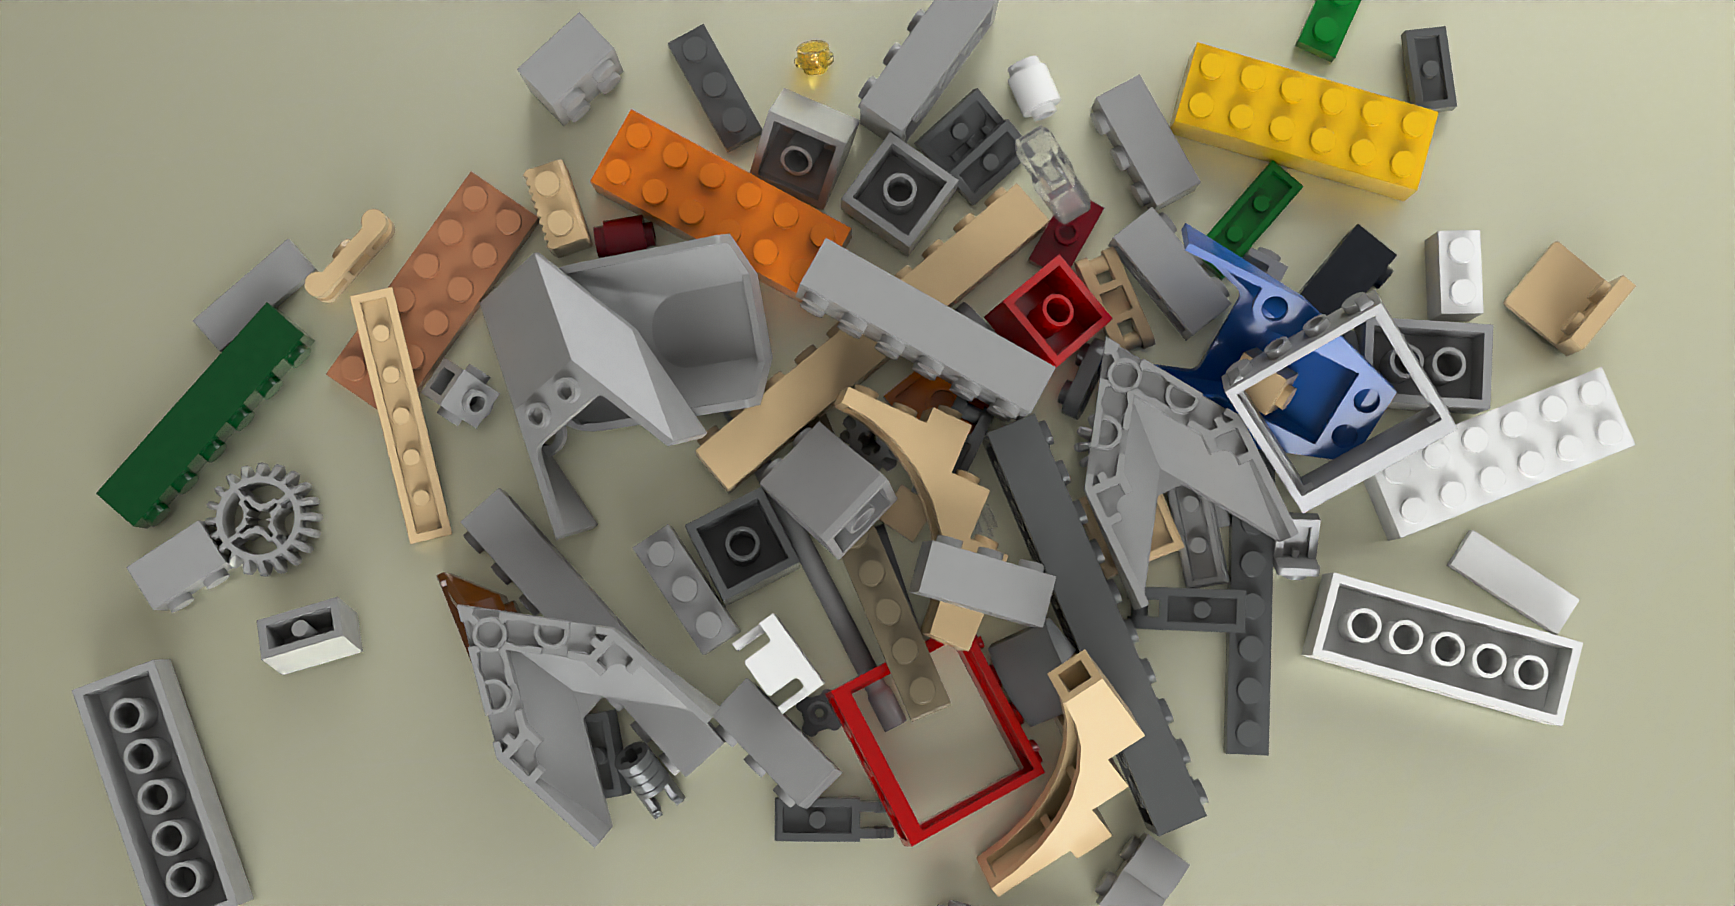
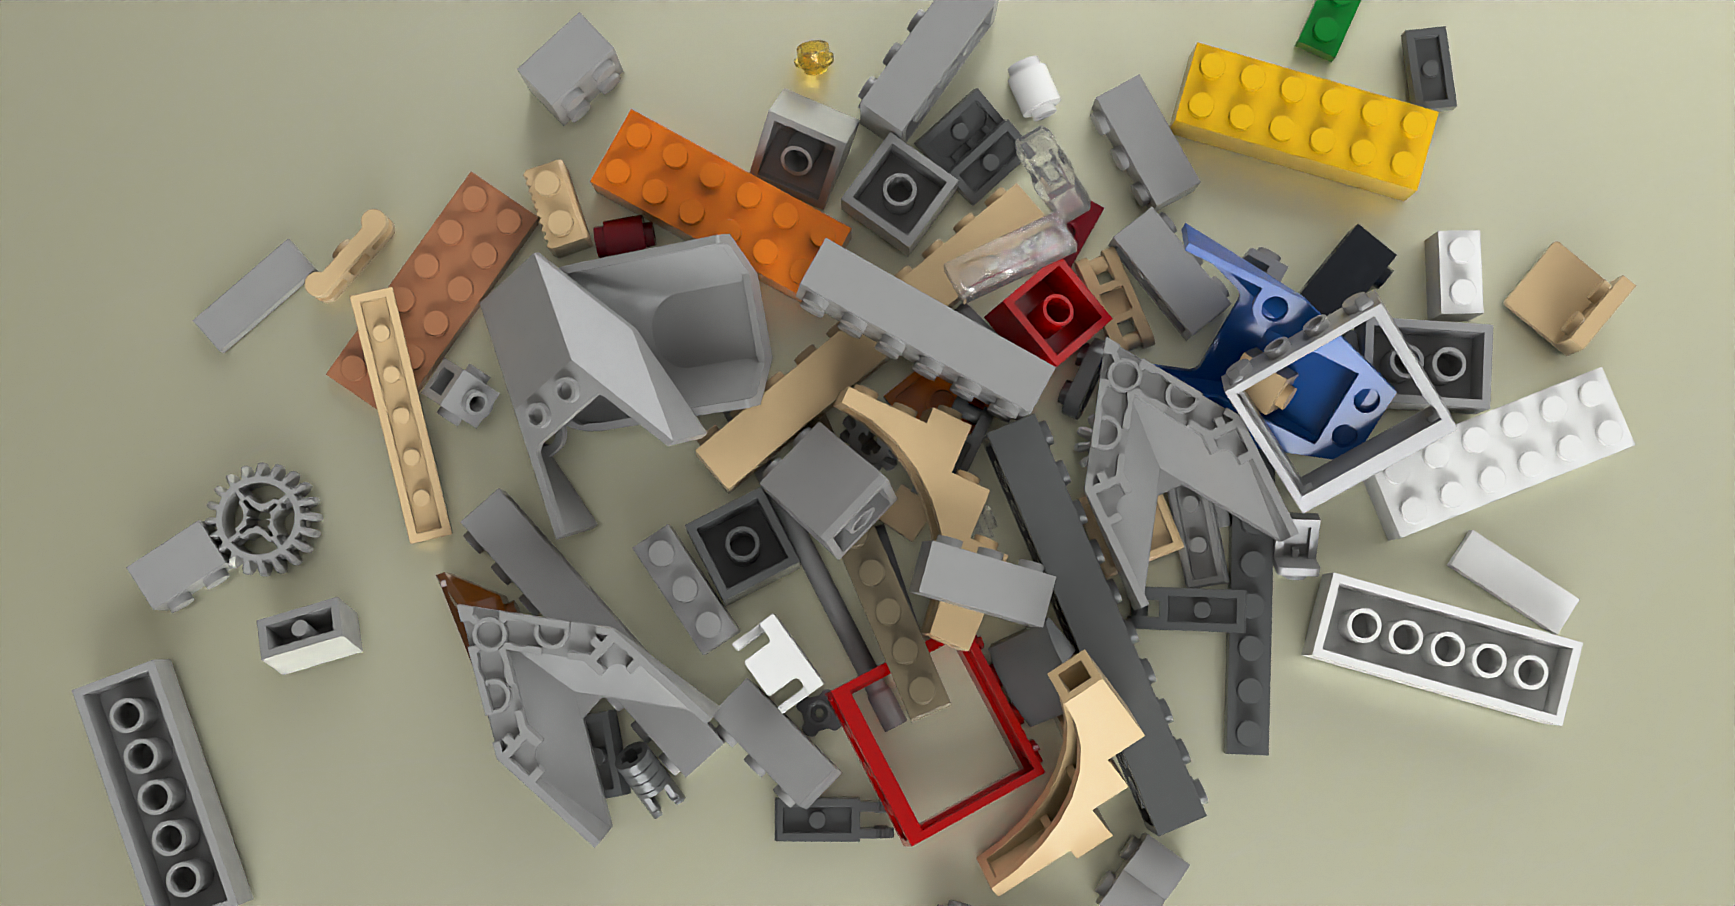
dark green brick [96,302,315,529] -> none
dark grey plate [668,24,763,153] -> none
green tile [1202,160,1304,281] -> none
none -> clear plate [944,211,1077,305]

